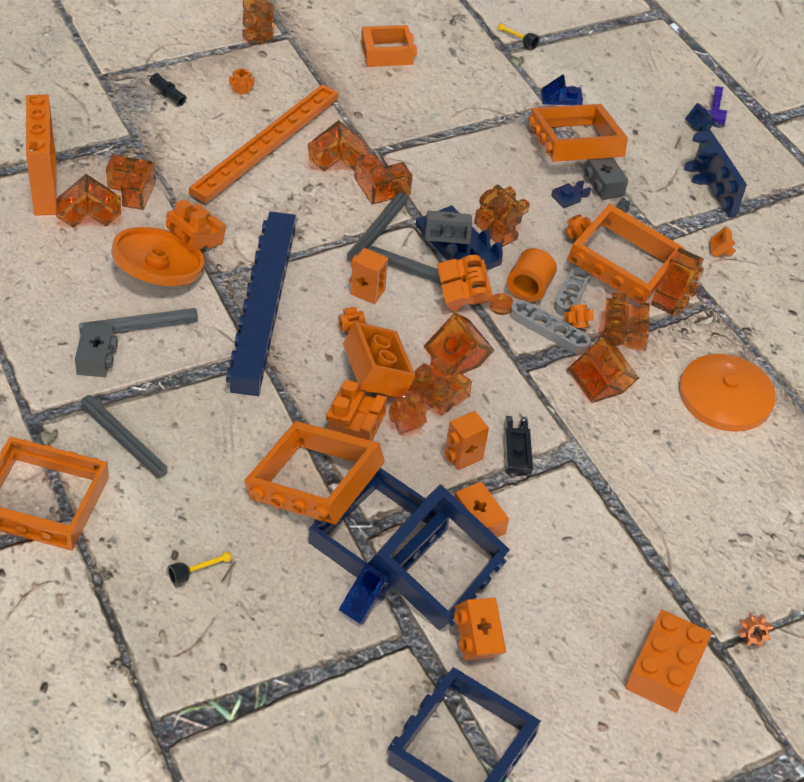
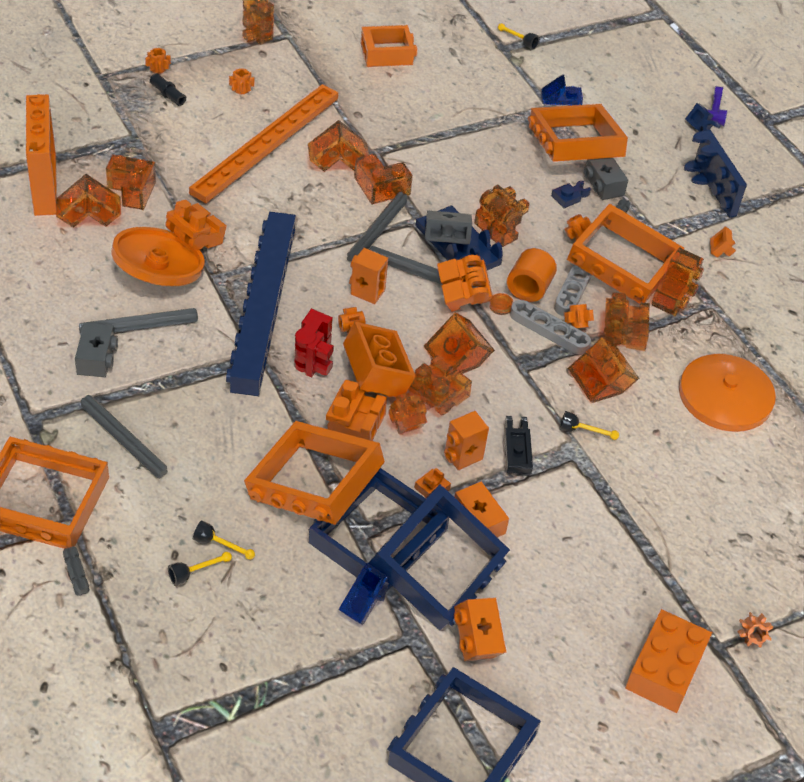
none -> dark grey axle [63,546,90,596]
none -> orange gear [145,48,171,74]
none -> hinge [193,520,255,560]
none -> red hips [294,308,334,378]
none -> orange tile [414,468,451,498]
none -> hinge [560,411,619,440]

